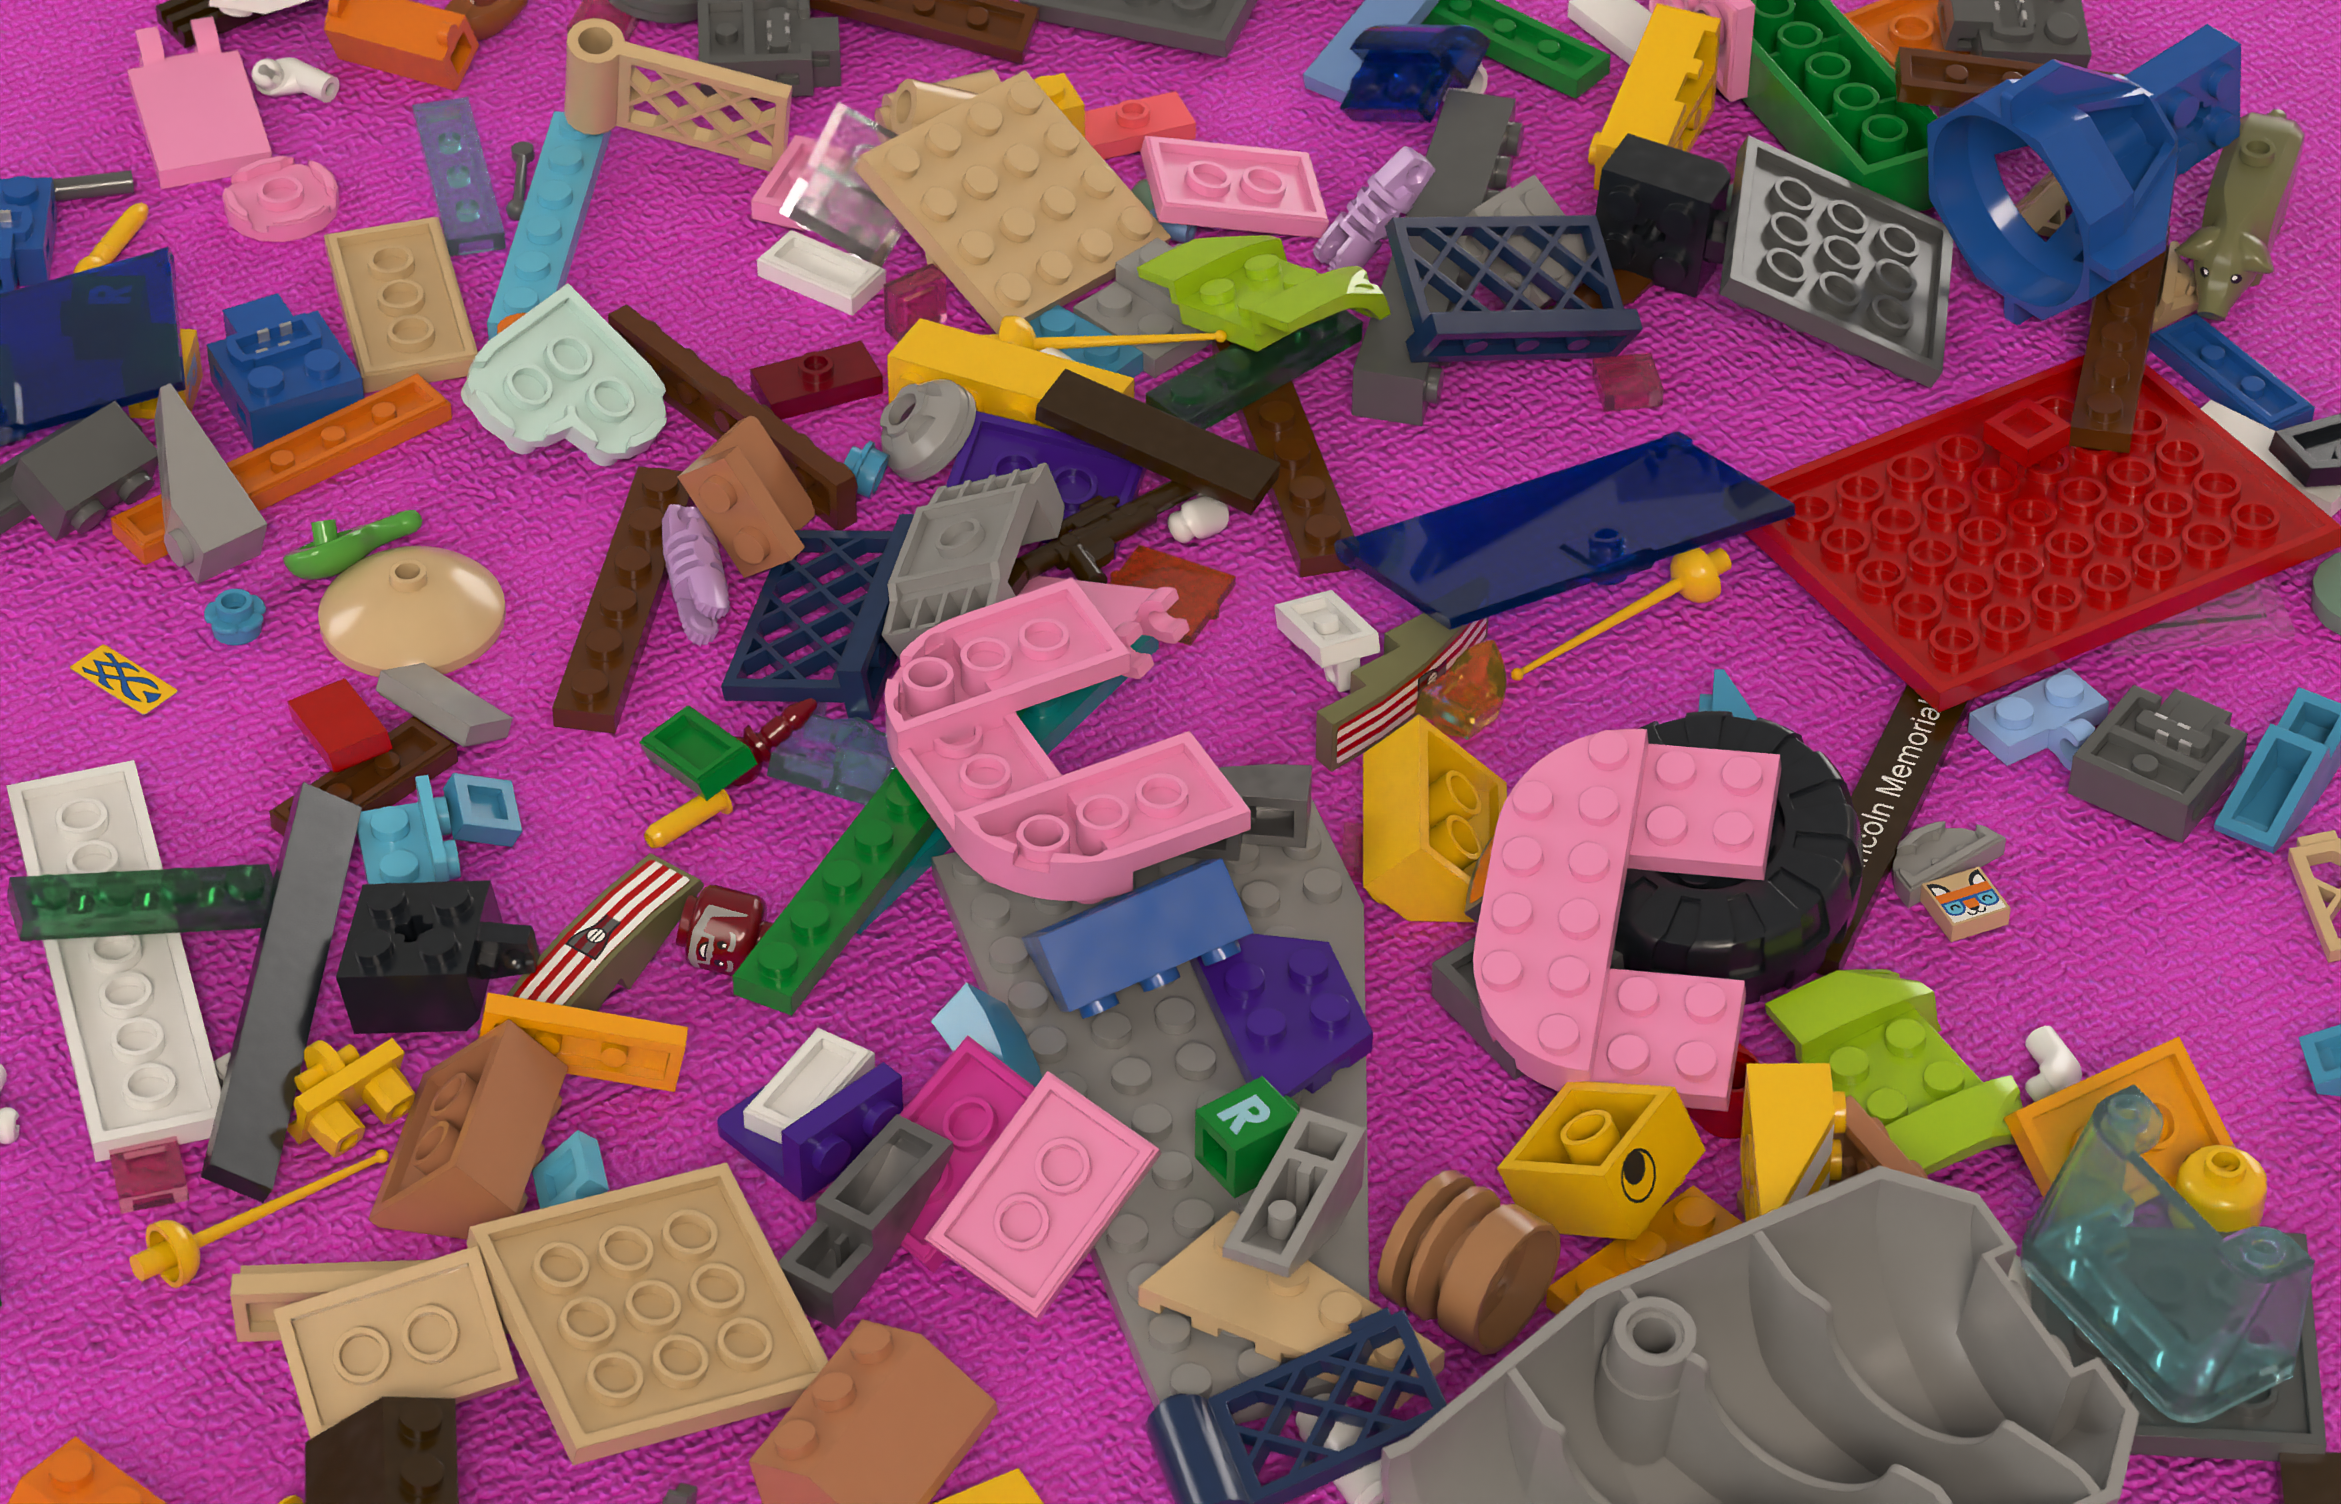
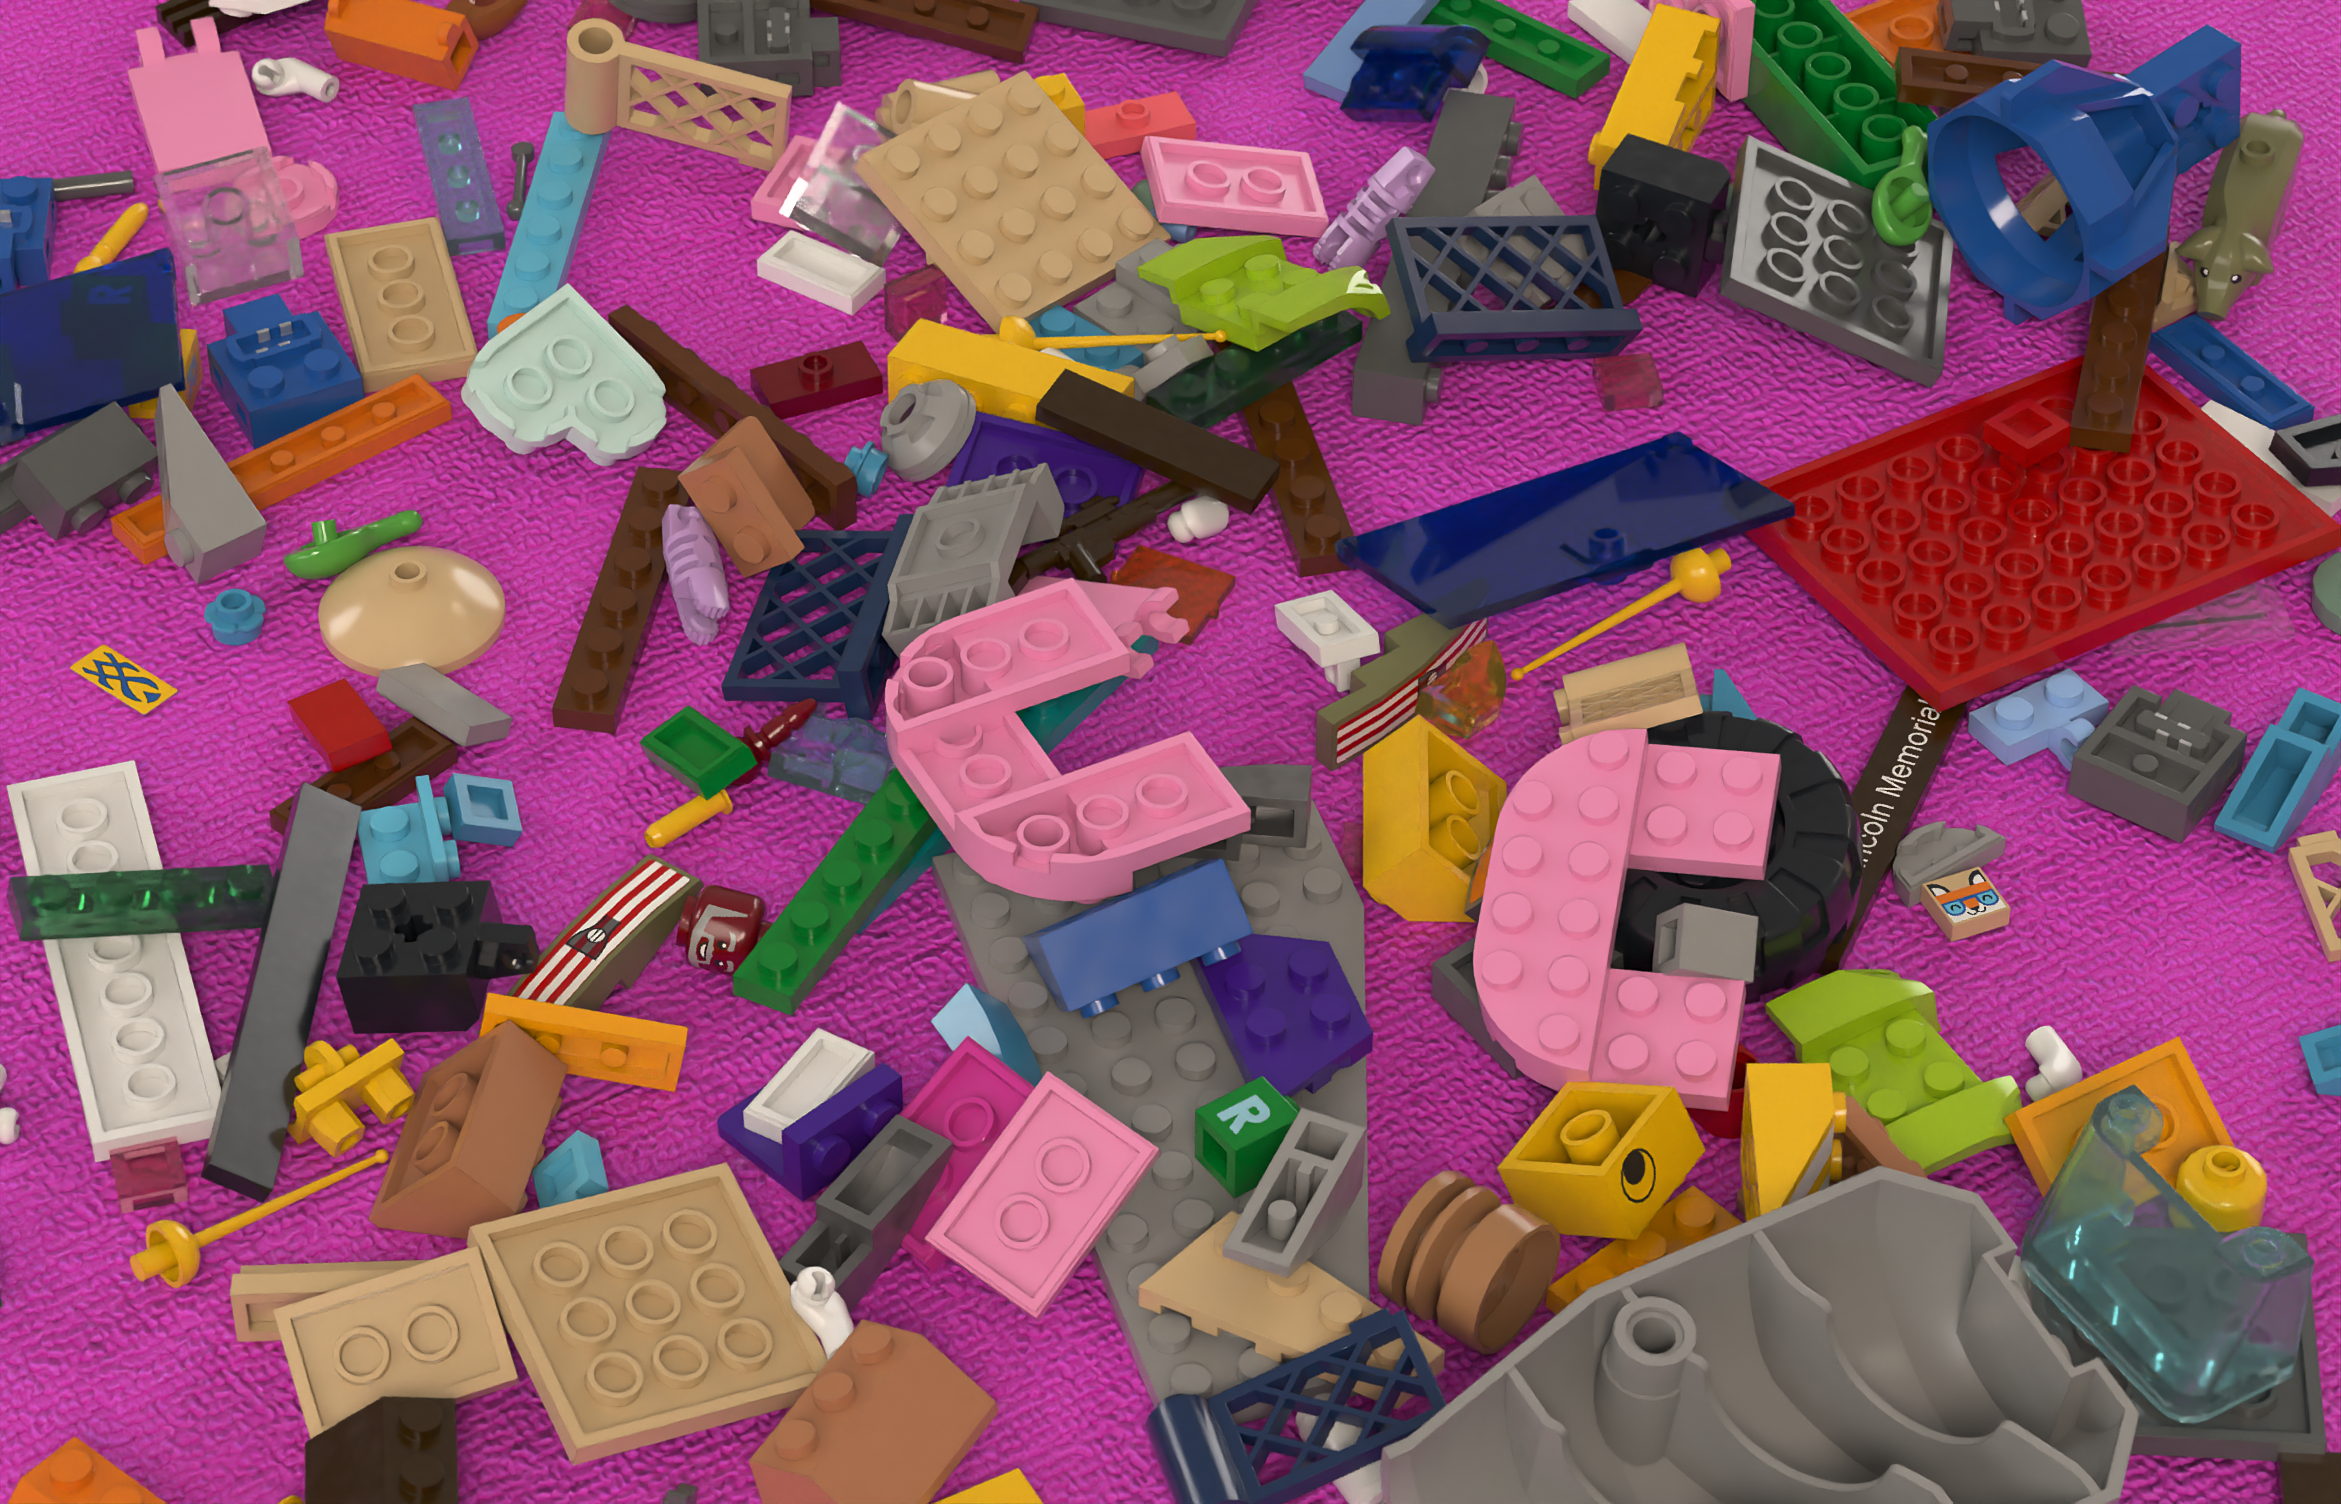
none -> clear brick [153,145,304,307]
none -> white arm [790,1266,854,1361]
none -> light grey plate [1111,334,1214,404]
none -> tan piece [1553,642,1703,746]
none -> light grey brick [1652,903,1758,985]
none -> bright green piece [1871,125,1933,247]

